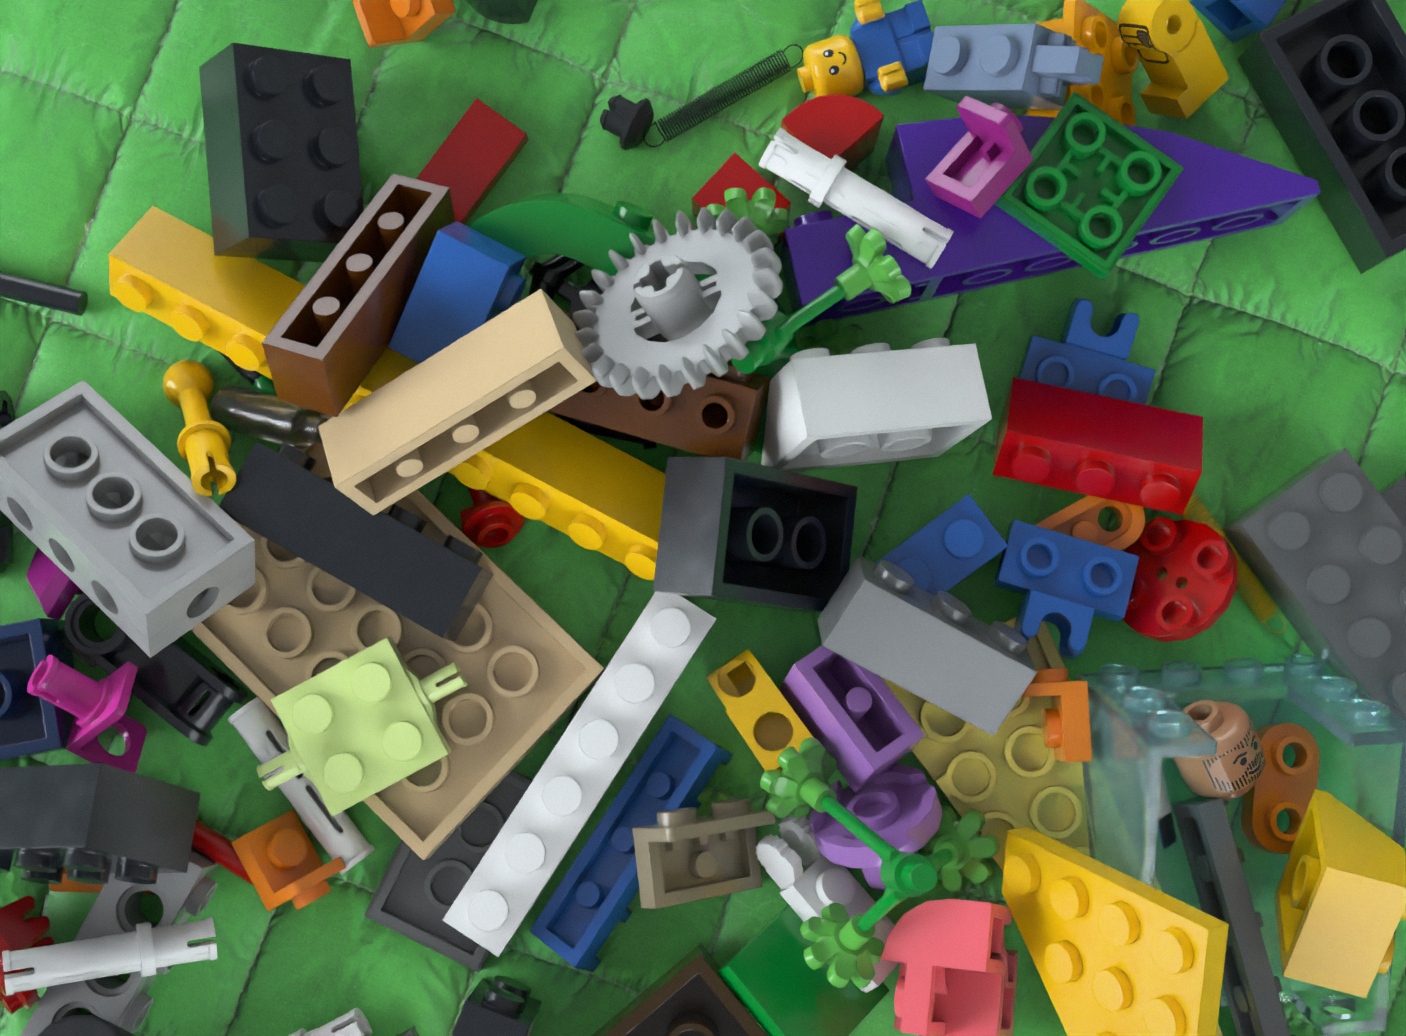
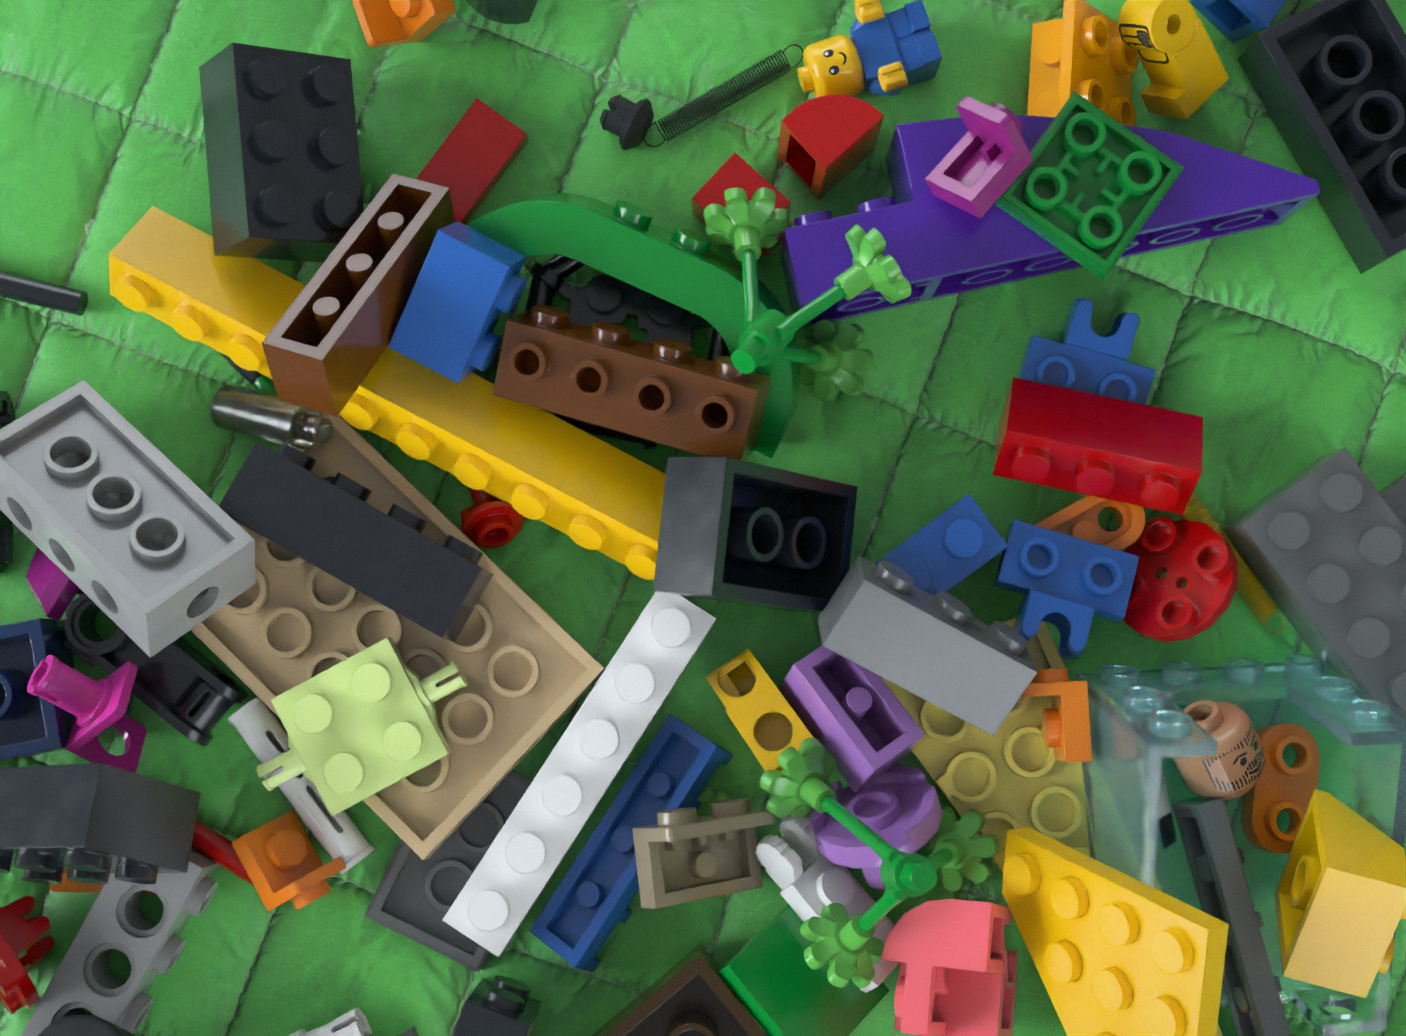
white pin [2,917,217,996] -> none
yellow pin [162,360,236,496] -> none
tan brick [318,289,597,516] -> none
light grey gear [573,207,783,399] -> none
white pin [759,128,954,269] -> none
white slope [761,338,992,472] -> none
sand blue hinge [923,23,1104,110] -> none

